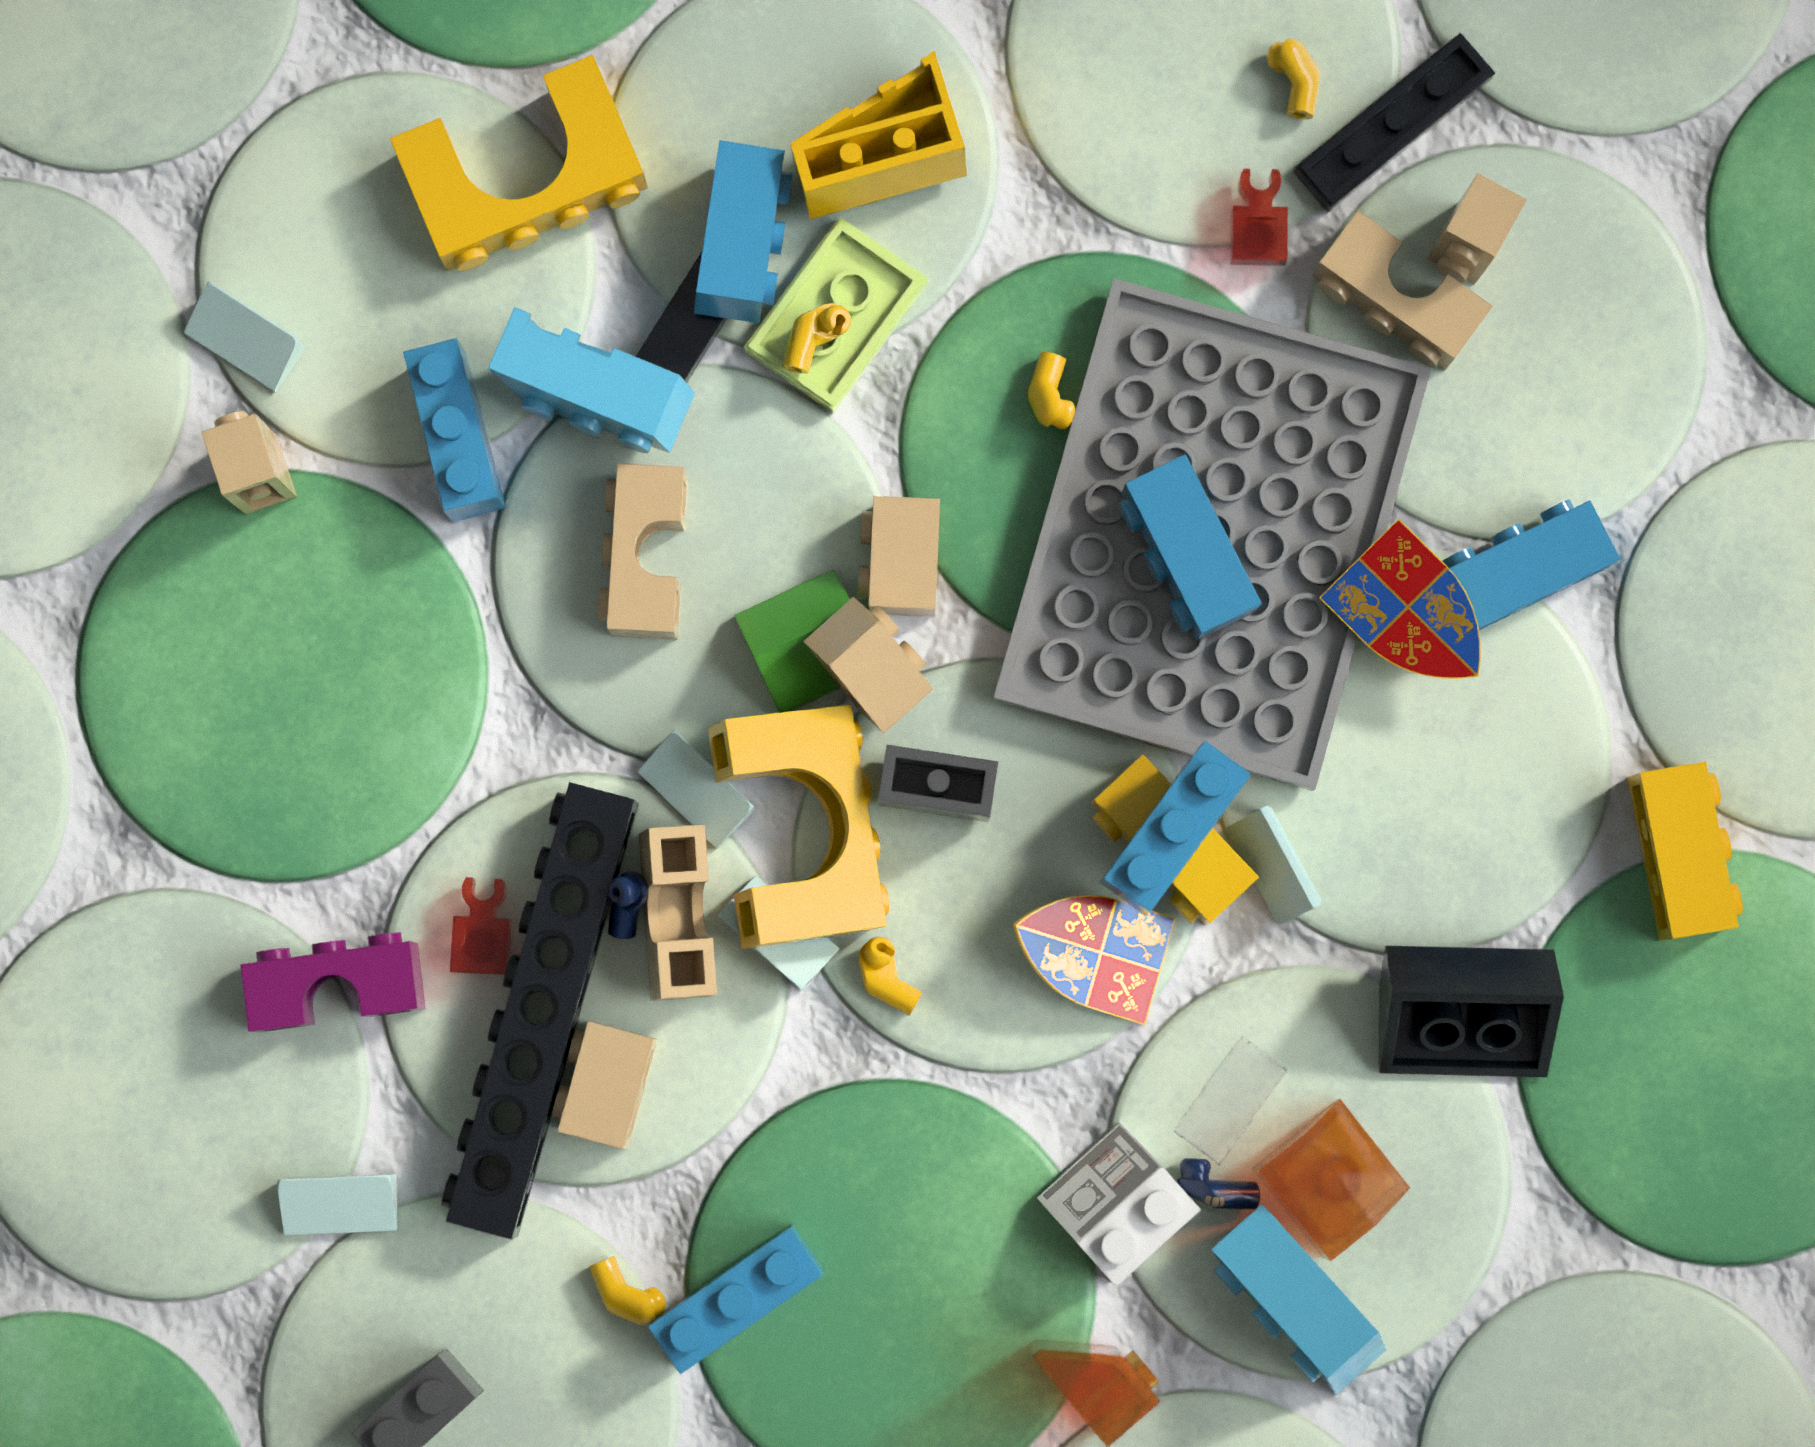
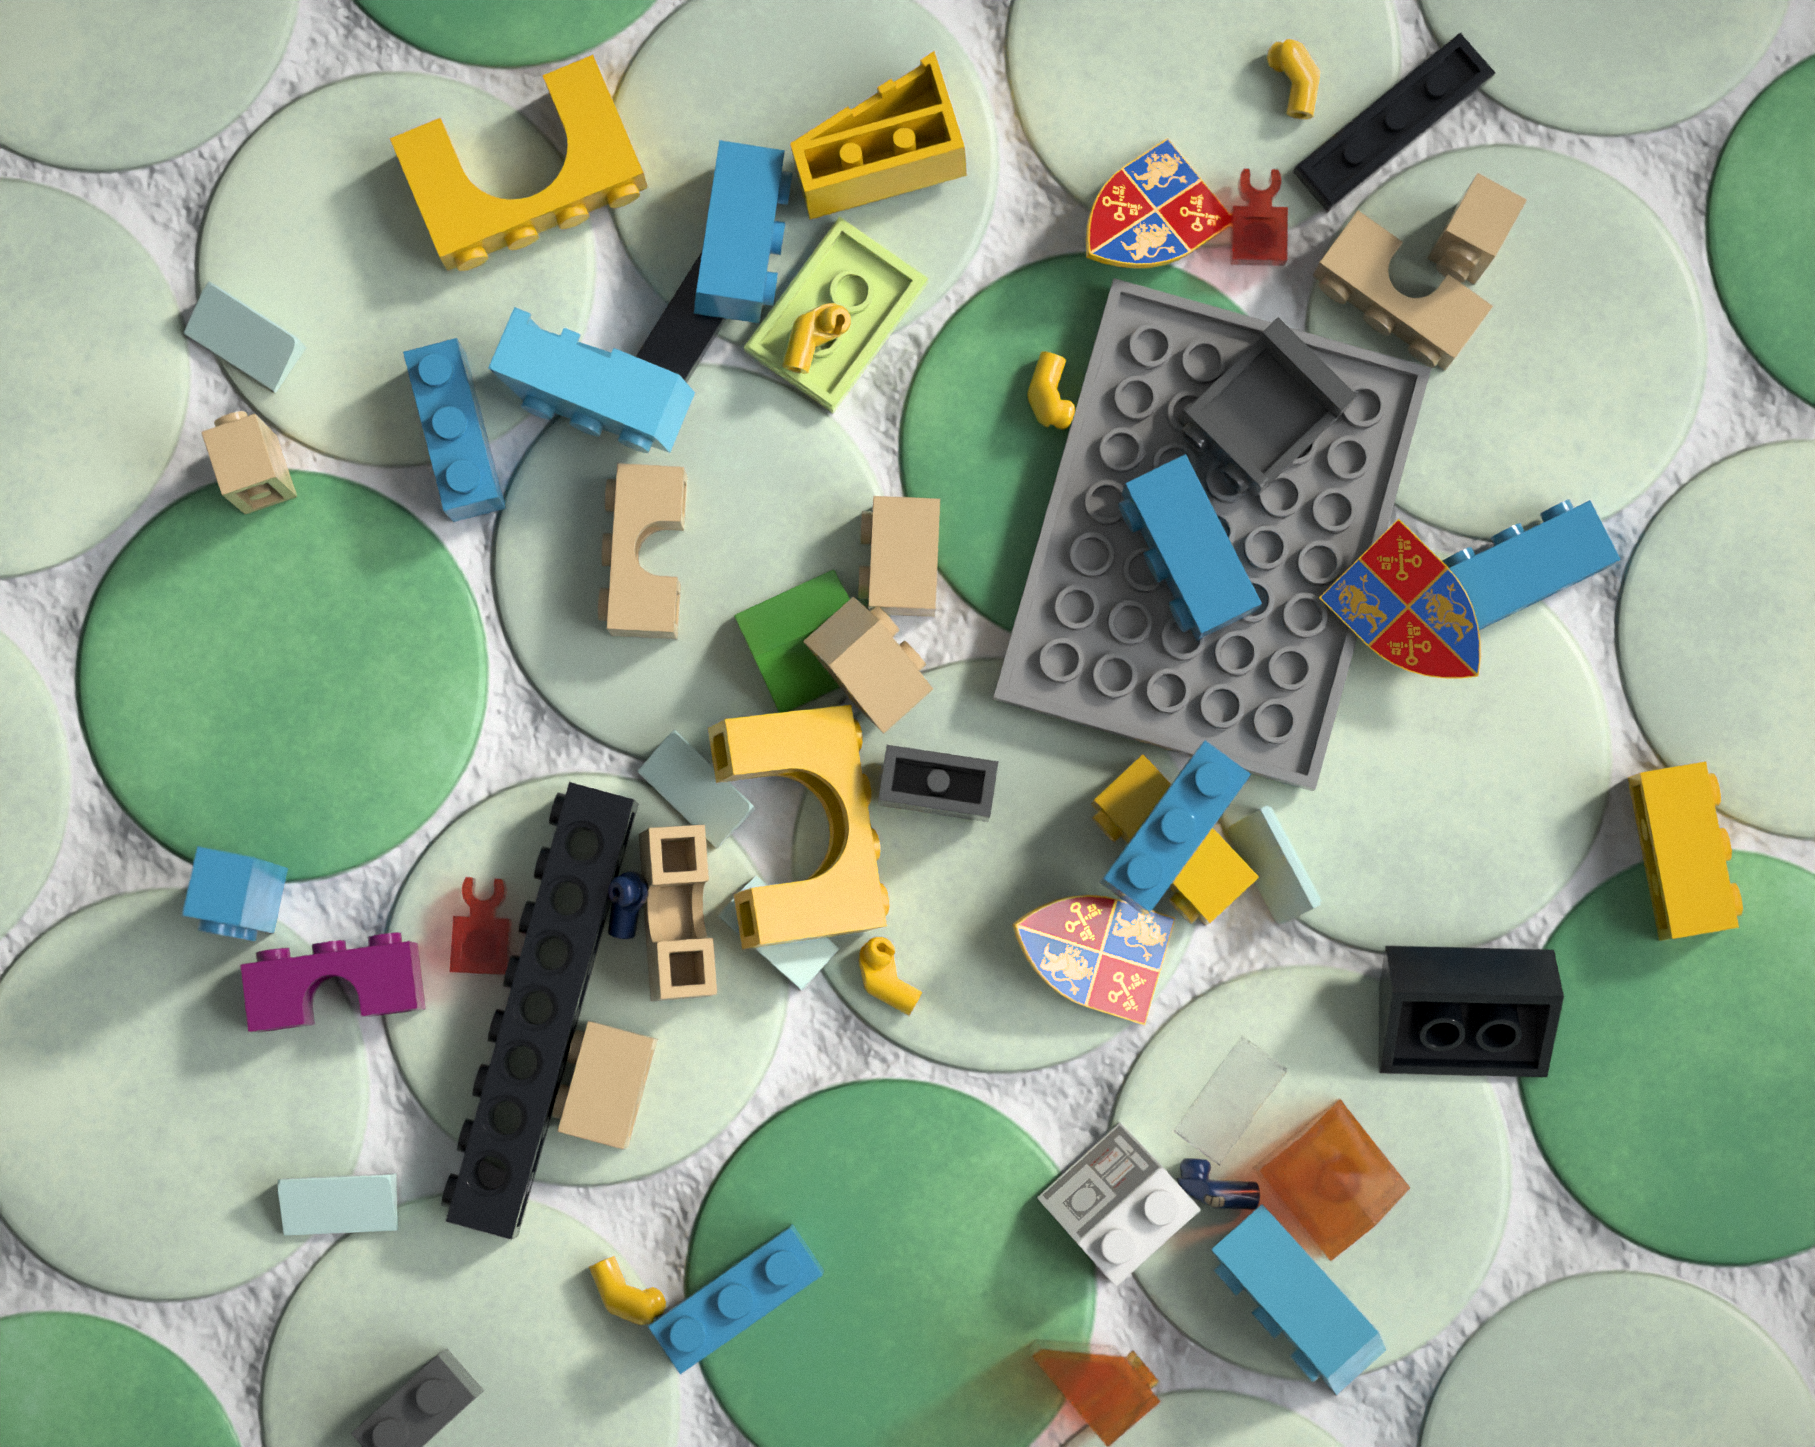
none -> dark azure brick [182,846,288,941]
none -> shield [1085,138,1236,269]
none -> dark grey panel [1178,317,1357,498]

